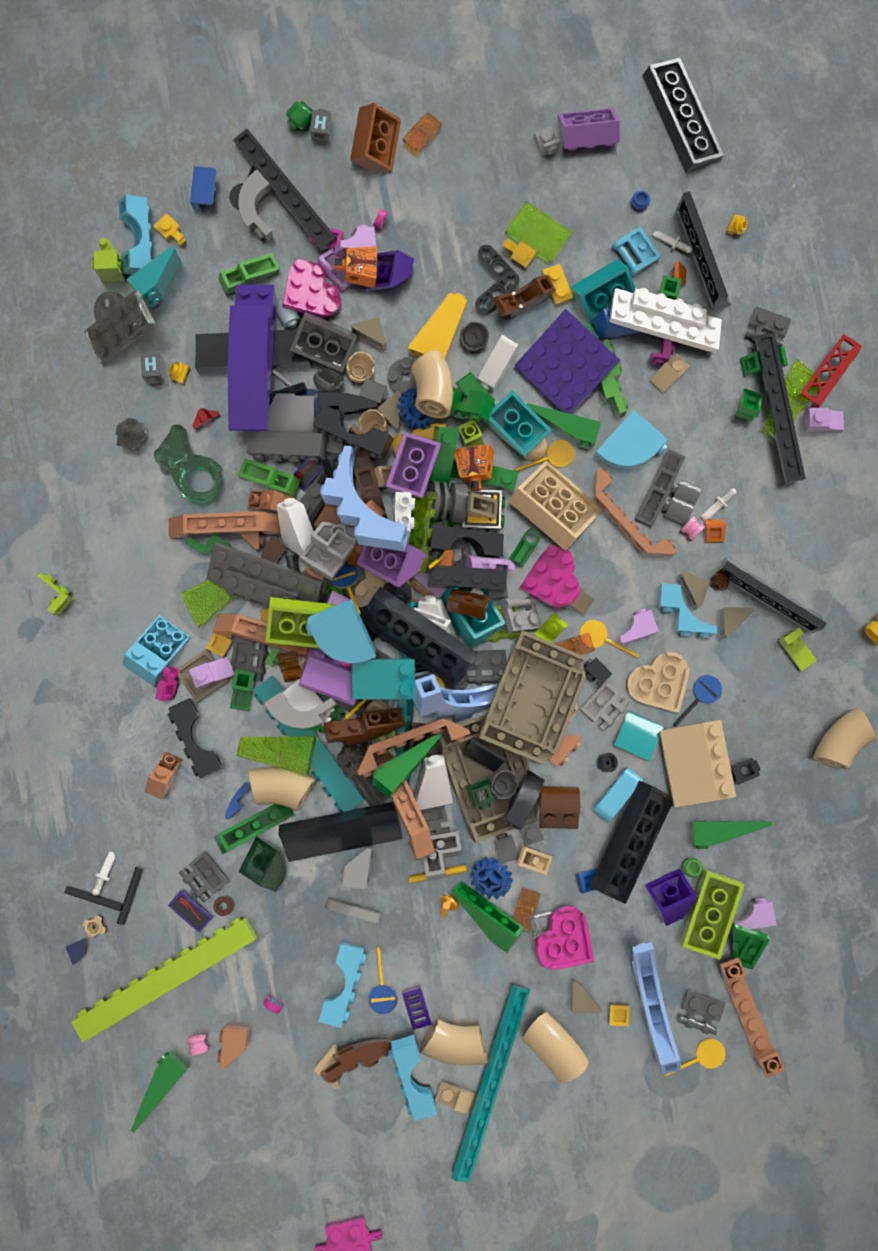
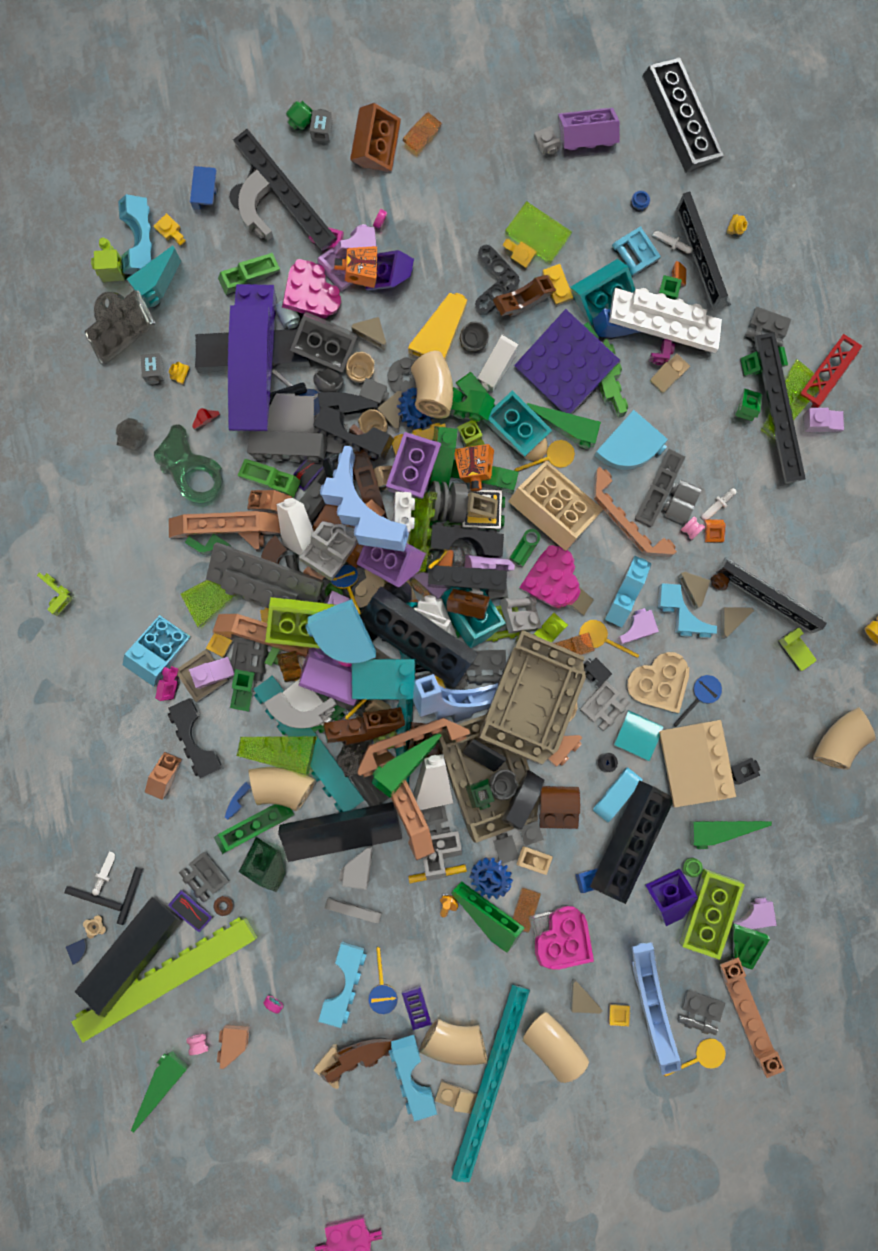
none -> black arch [74,897,182,1017]
none -> medium azure arch [605,555,652,627]

